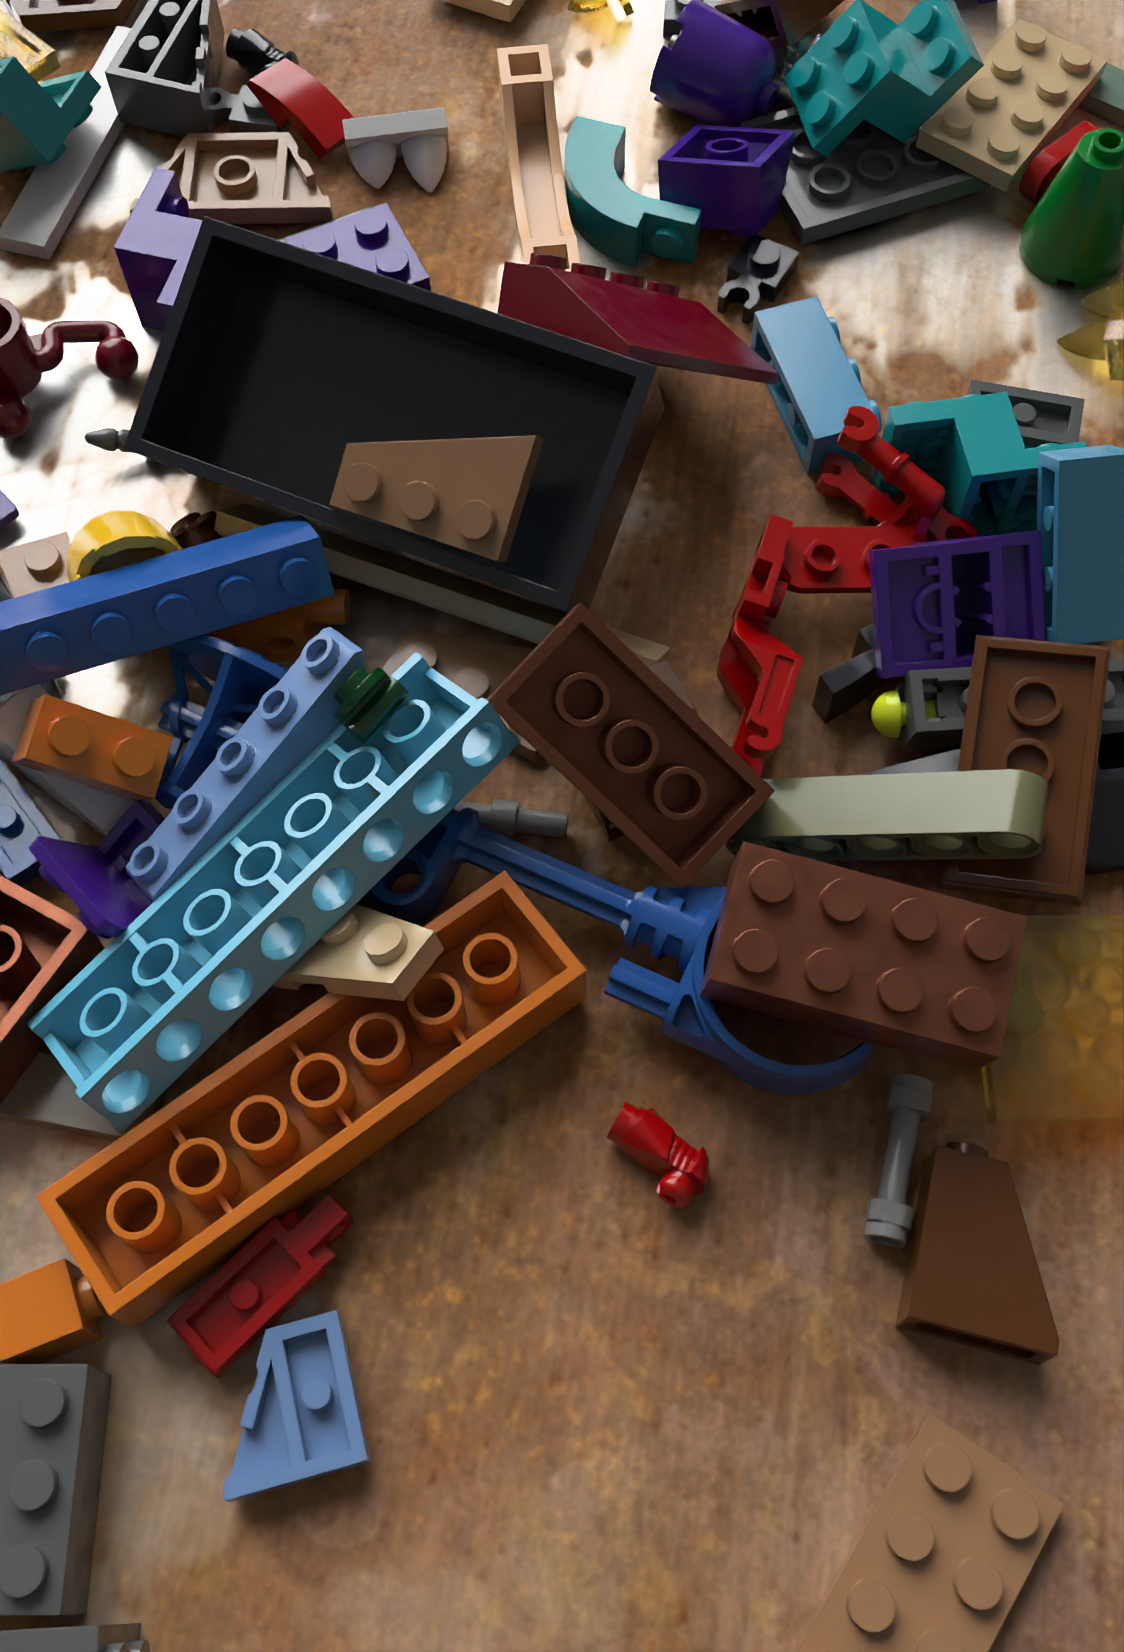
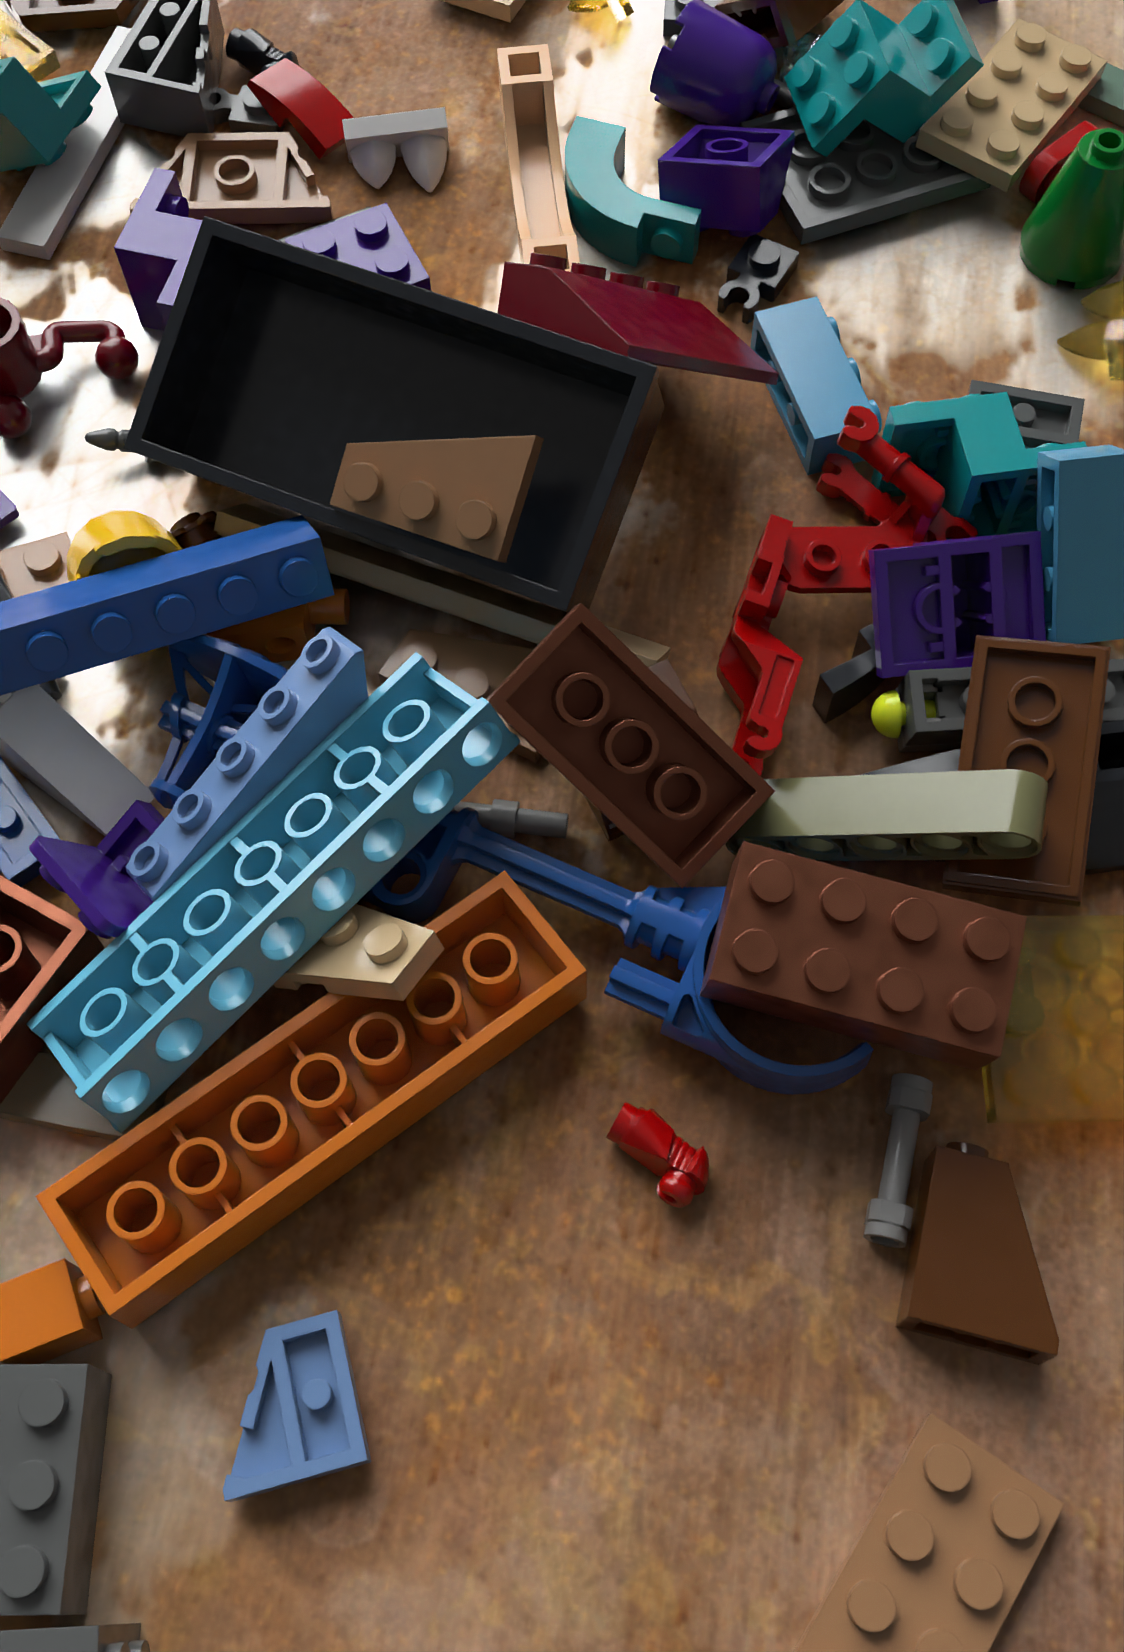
orange brick [11,694,173,801] -> none
red hinge [166,1194,354,1378] -> none
dark green plate [333,667,410,744] -> none

